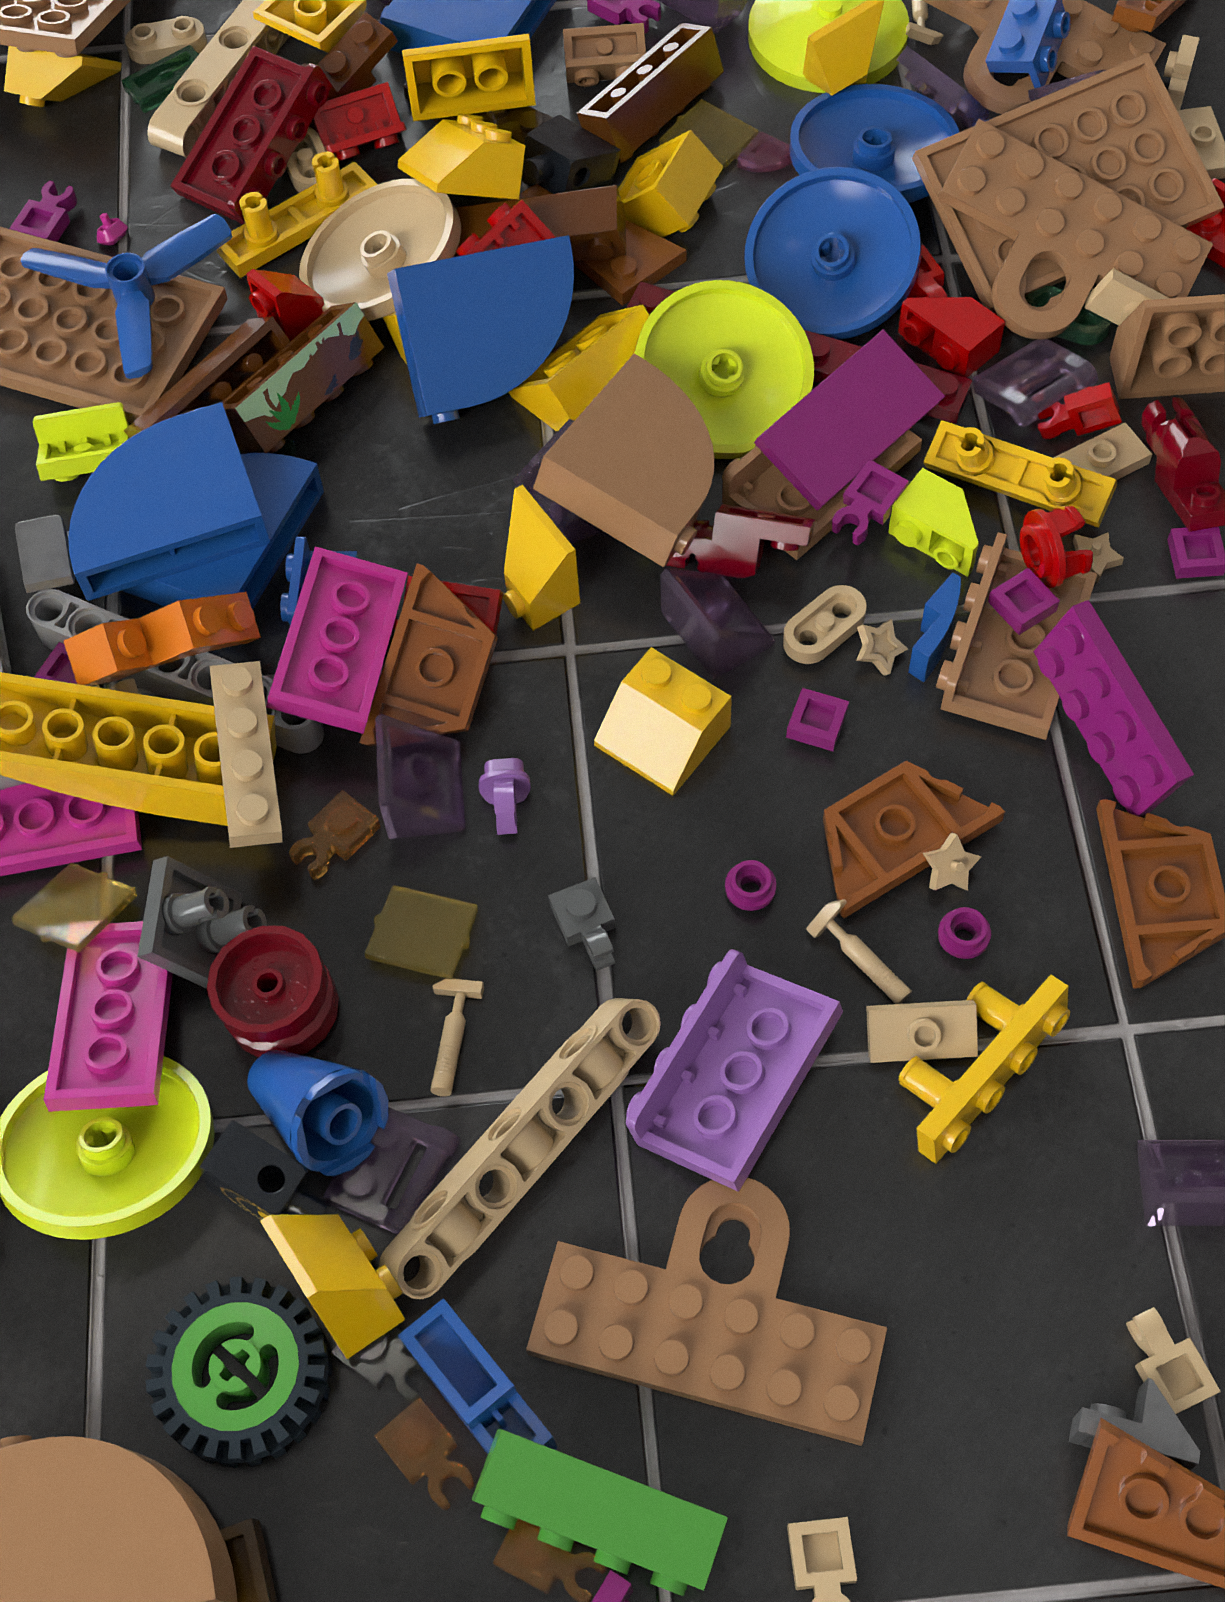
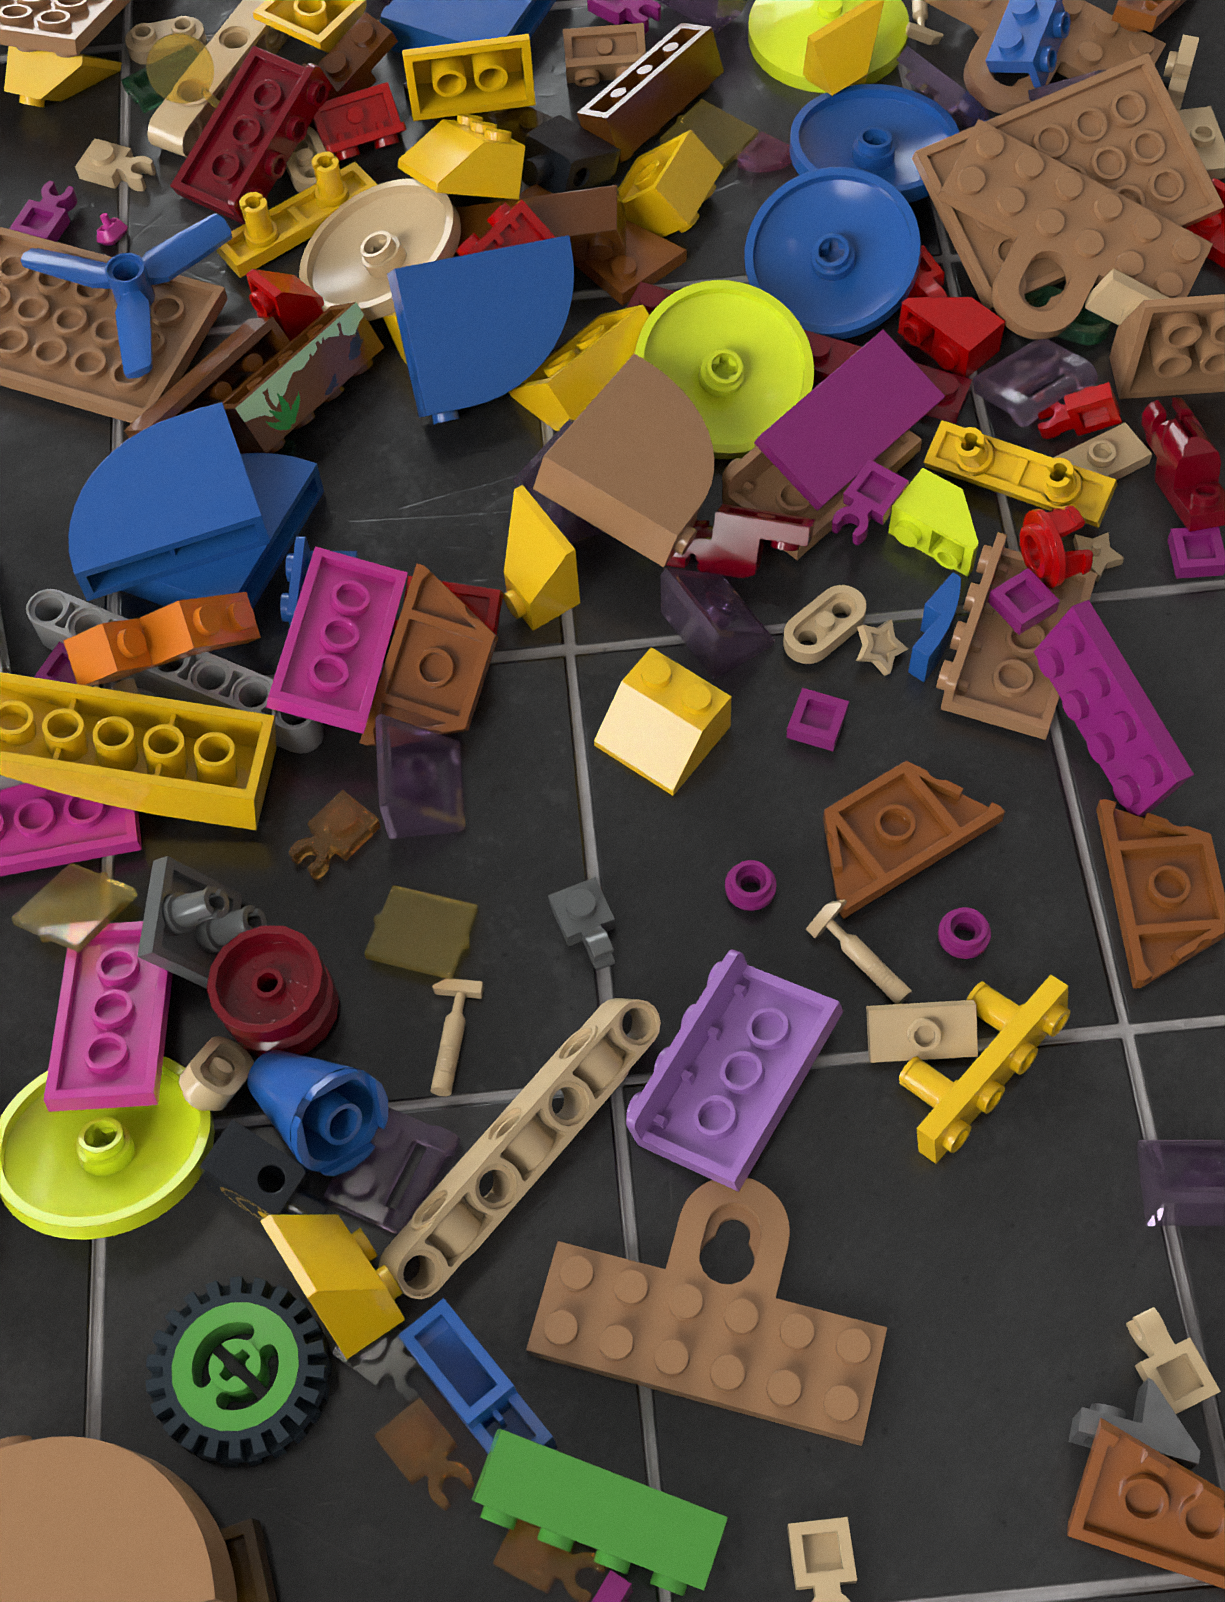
flat silver slope [15,515,75,593] -> none
neon yellow bracket [33,402,129,482] -> none
tan plate [210,661,283,848] -> none
medium lavender piece [479,758,531,835] -> none
tan piece [923,833,981,891] -> none
none -> tan plate [75,138,156,191]
none -> clear yellow piece [146,33,220,109]
none -> tan plate [179,1036,254,1111]

